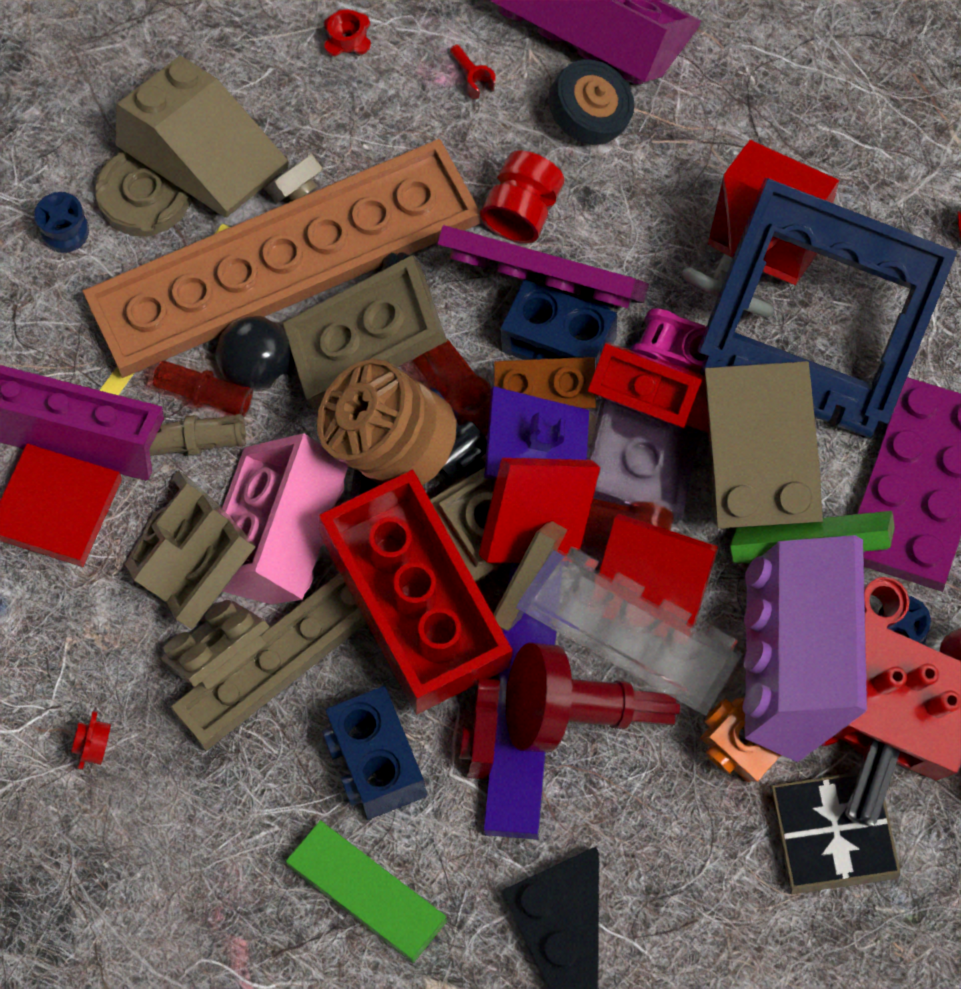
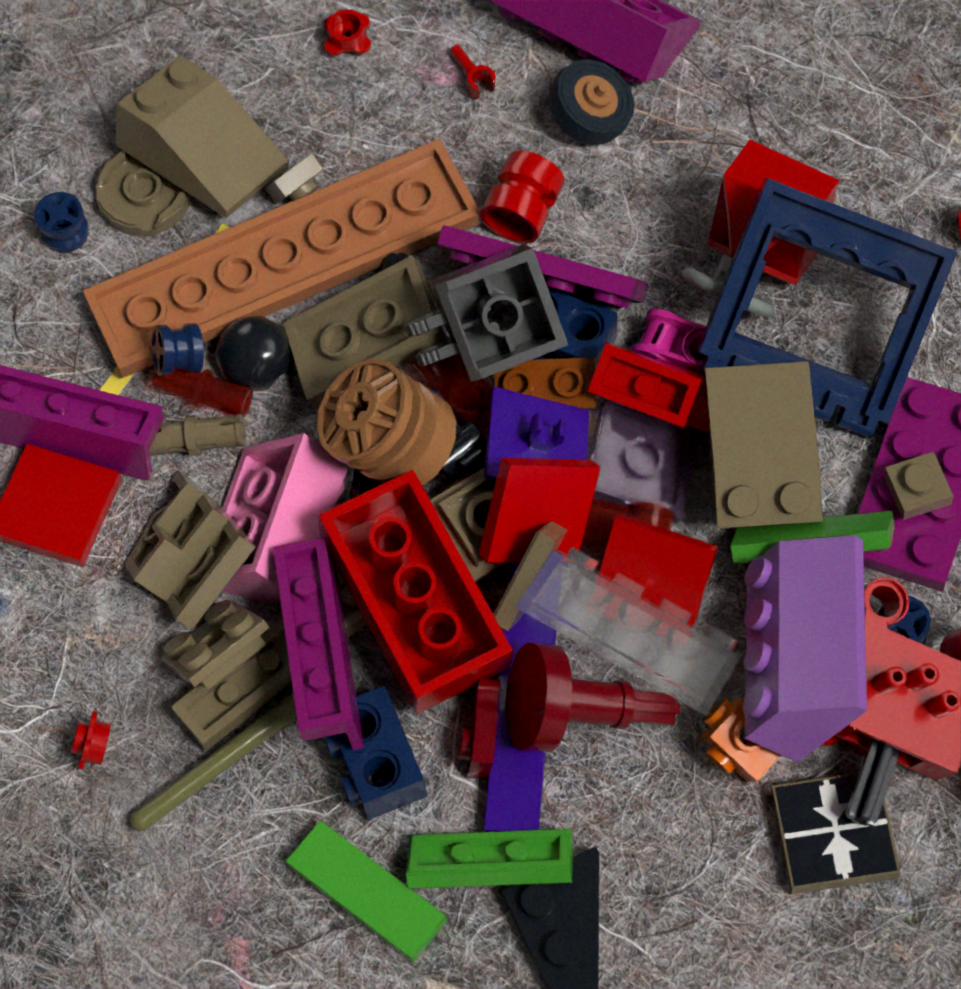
none -> olive piece [130,694,297,831]
none -> dark blue wheel [151,323,204,376]
none -> magenta panel [273,536,364,750]
none -> dark grey hinge [404,244,568,381]
none -> bright green tile [406,829,573,889]
none -> dark tan plate [883,452,954,520]

